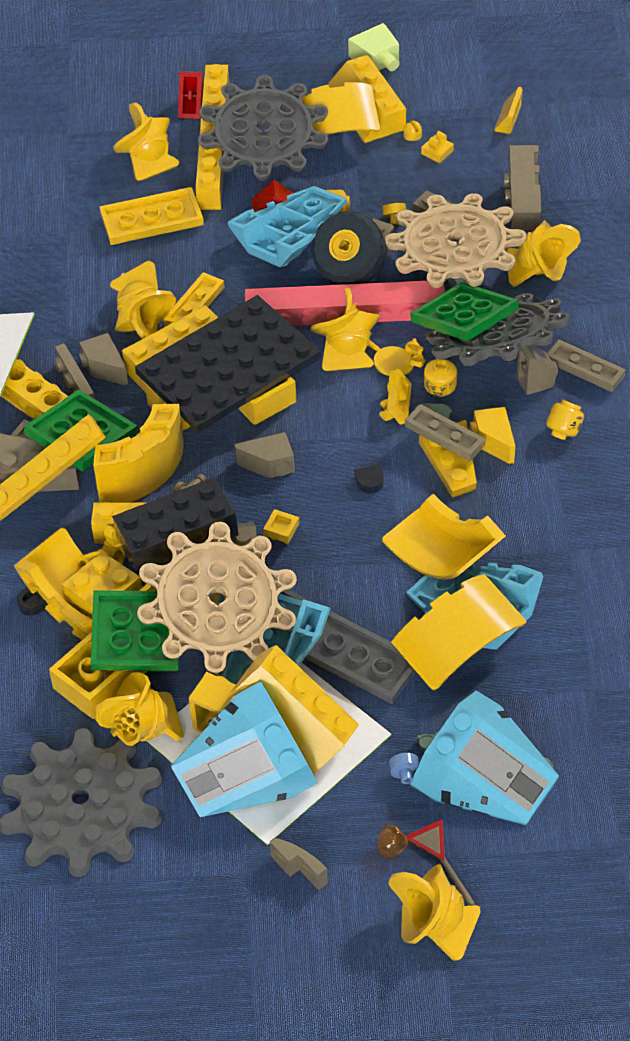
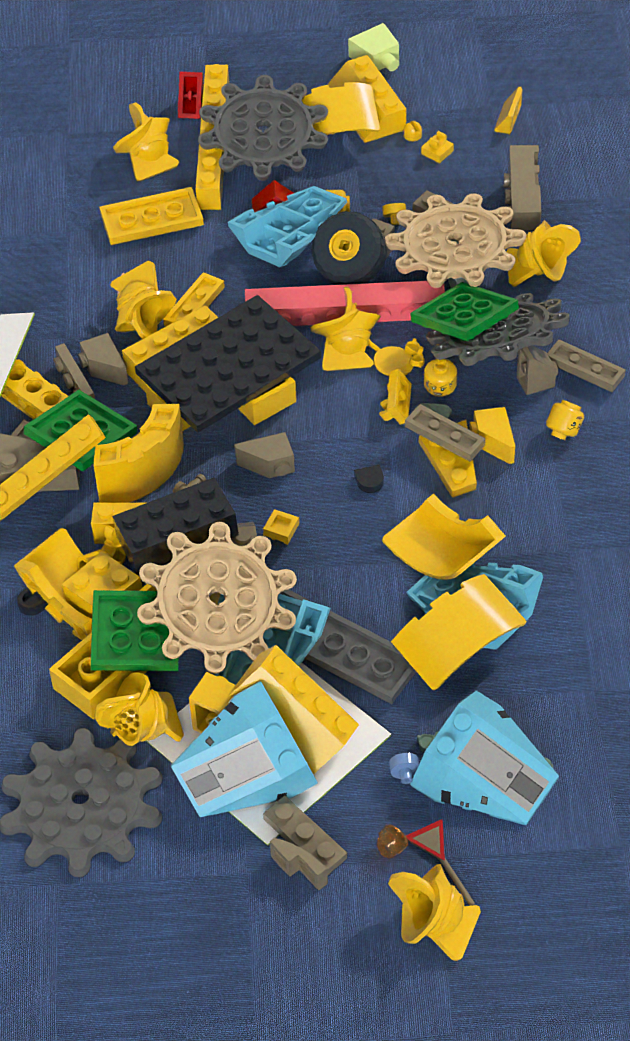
none -> dark tan plate [263,796,347,875]

